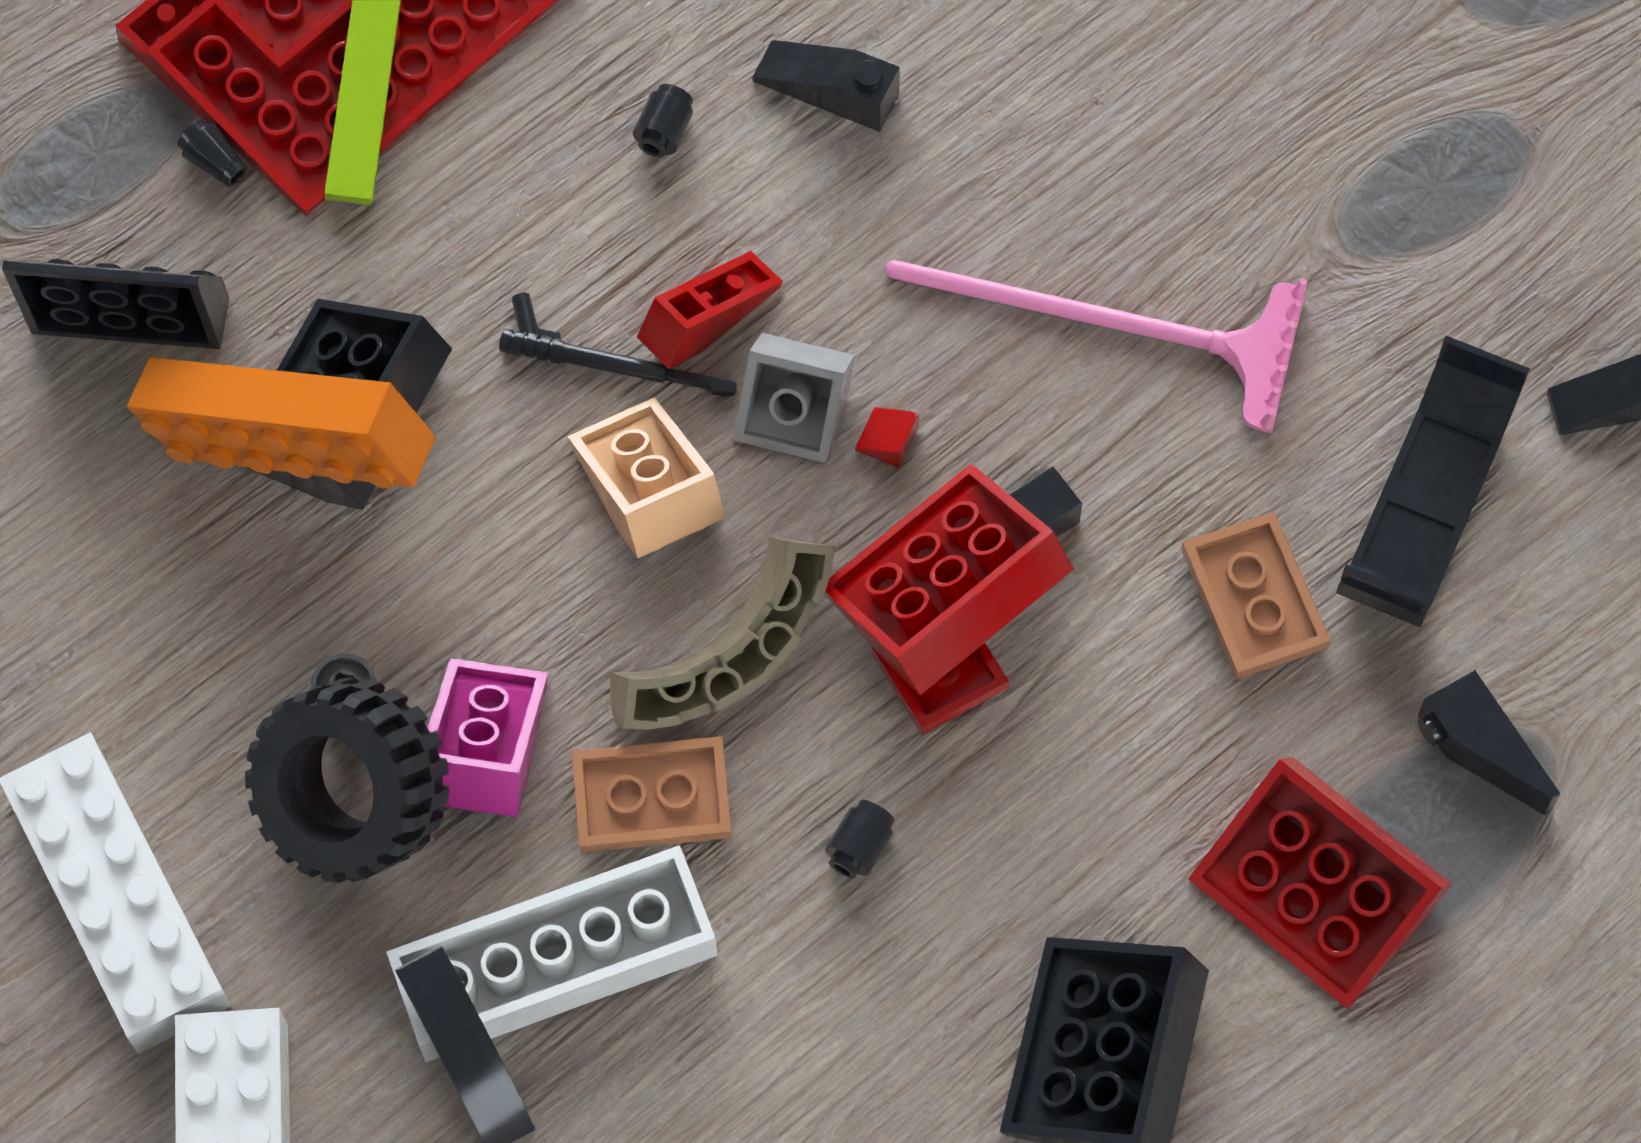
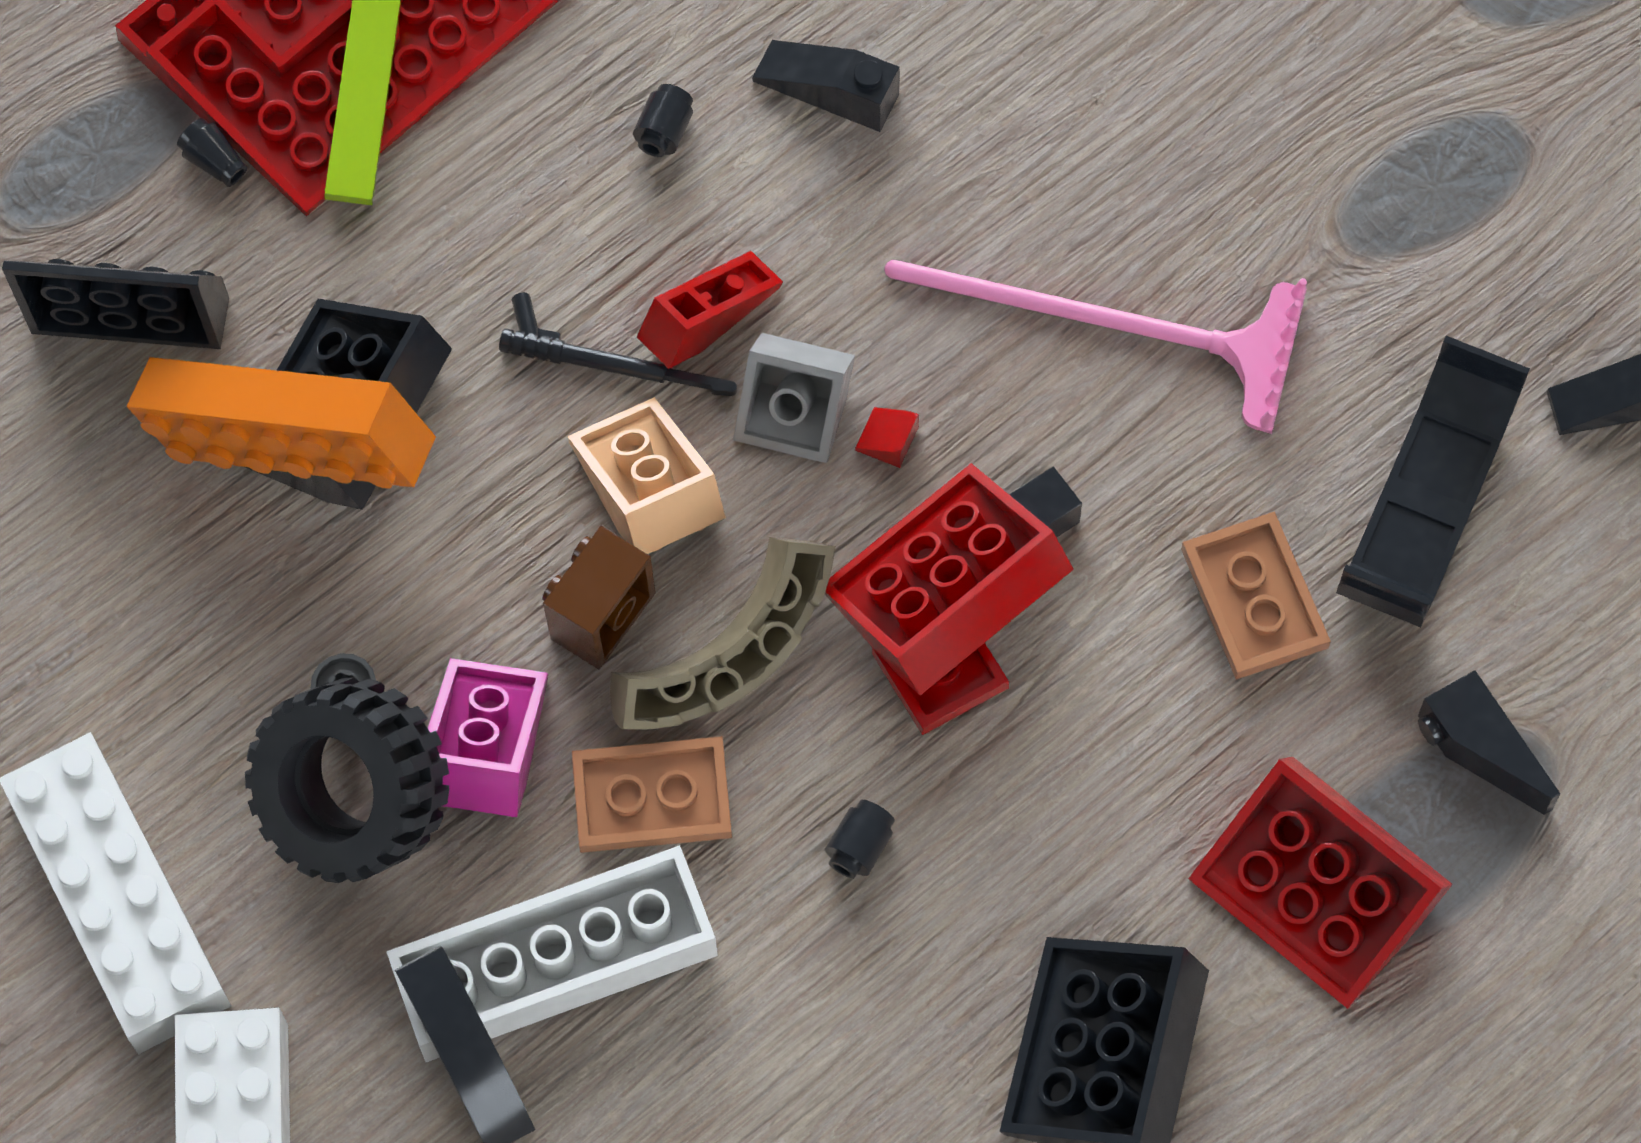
none -> reddish brown brick [542,526,656,670]

